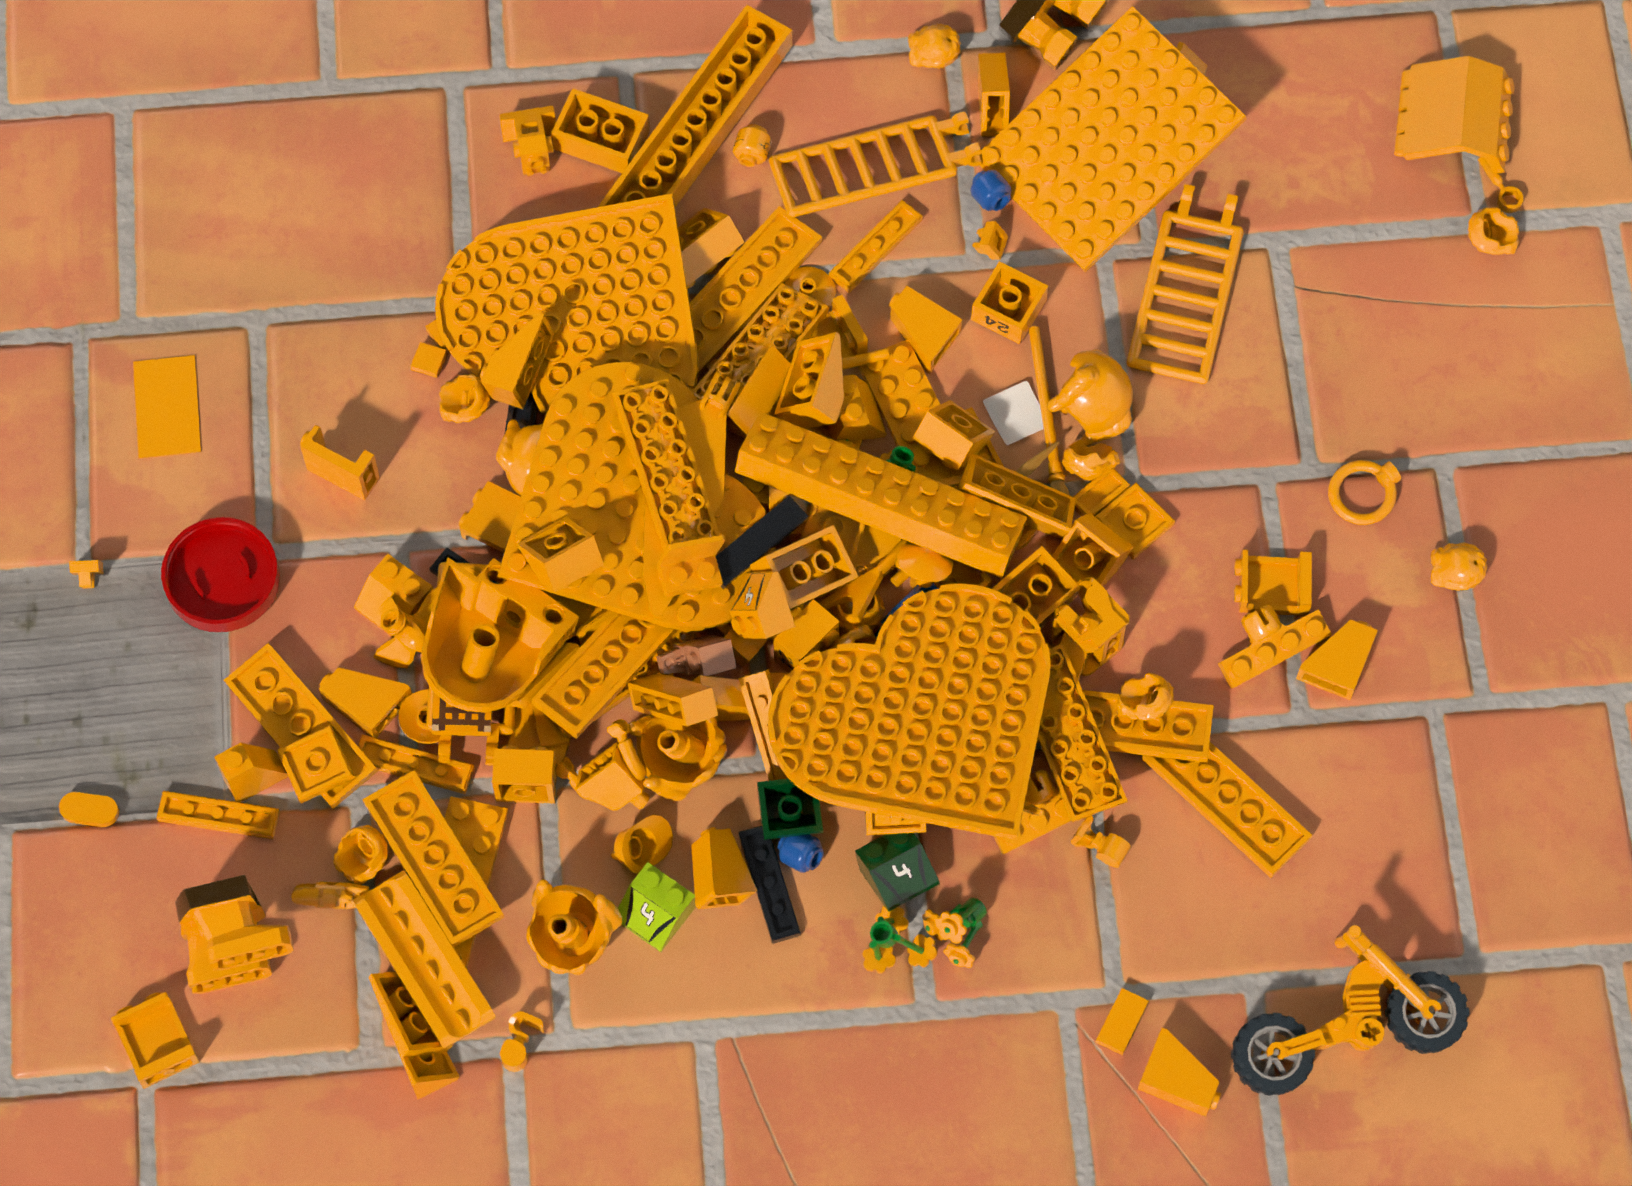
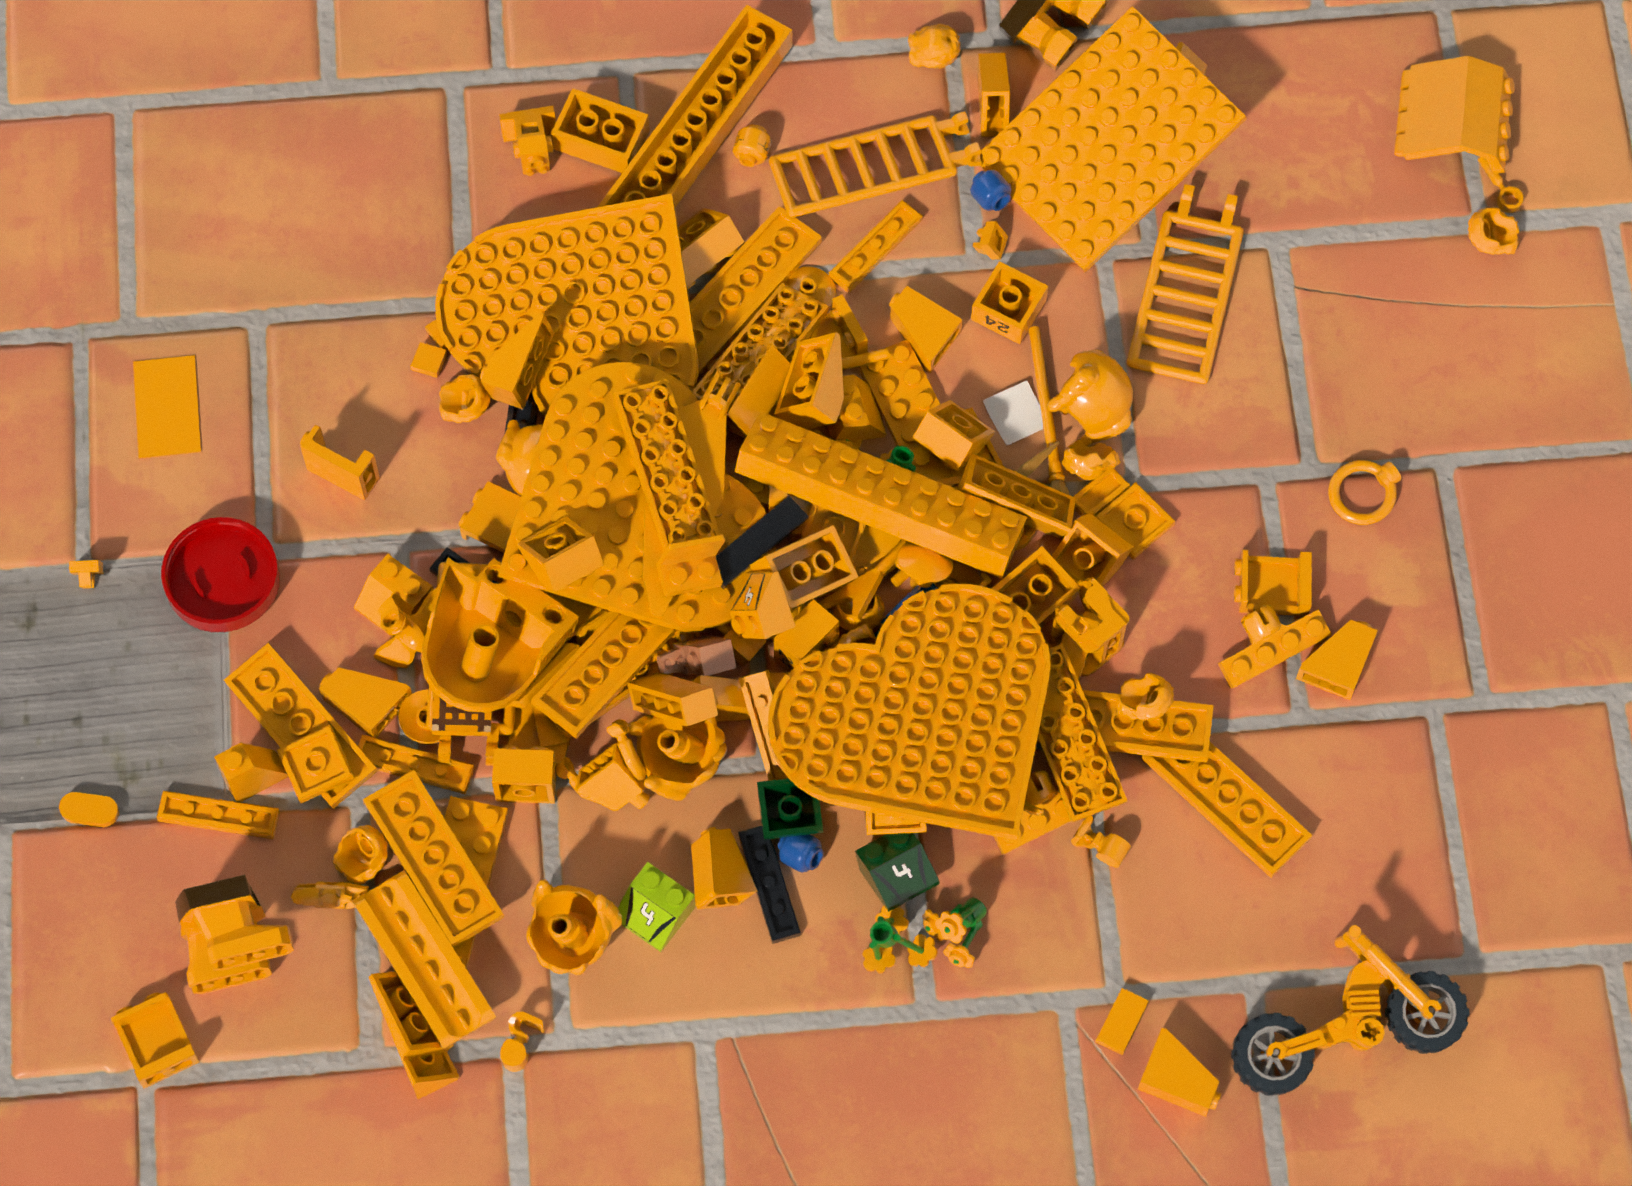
light orange piece [610,815,673,874] -> none
light orange hair [1430,542,1487,591] -> none

